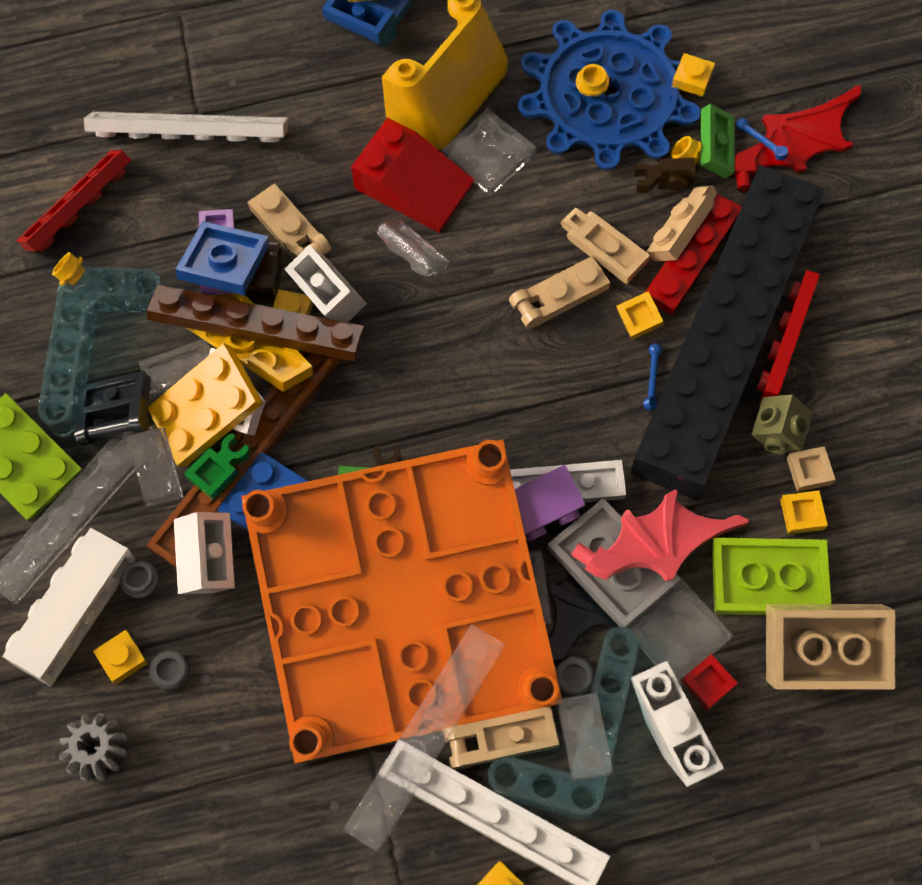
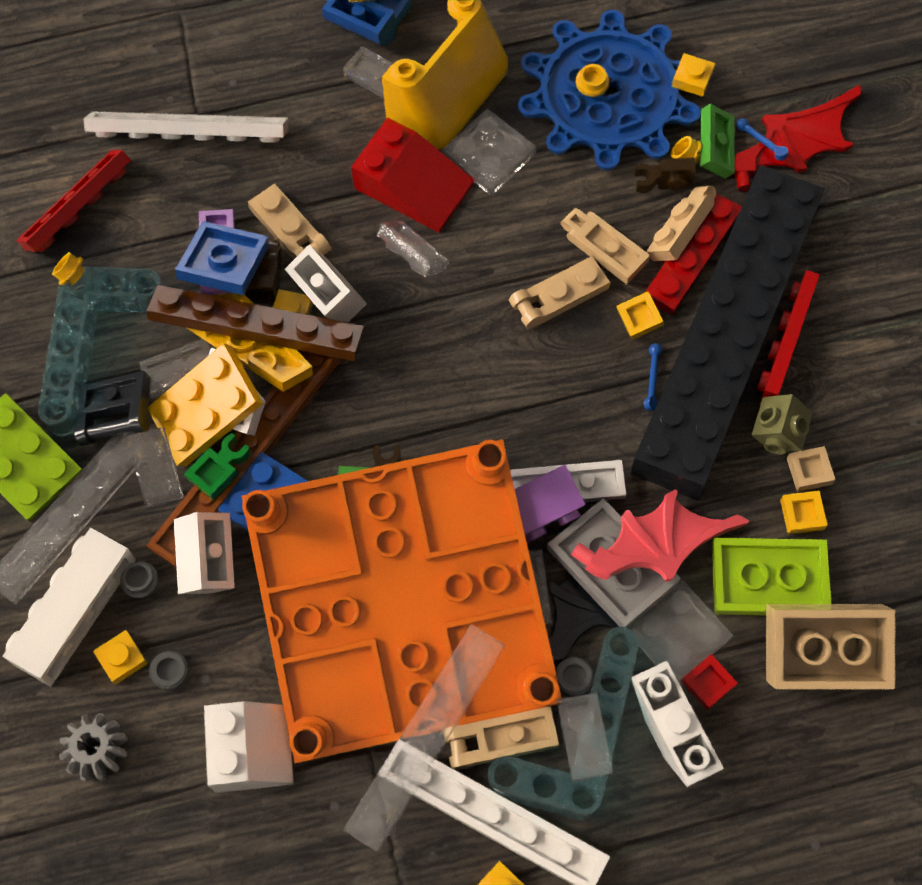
none -> slope [204,701,294,793]
none -> clear plate [343,46,393,99]

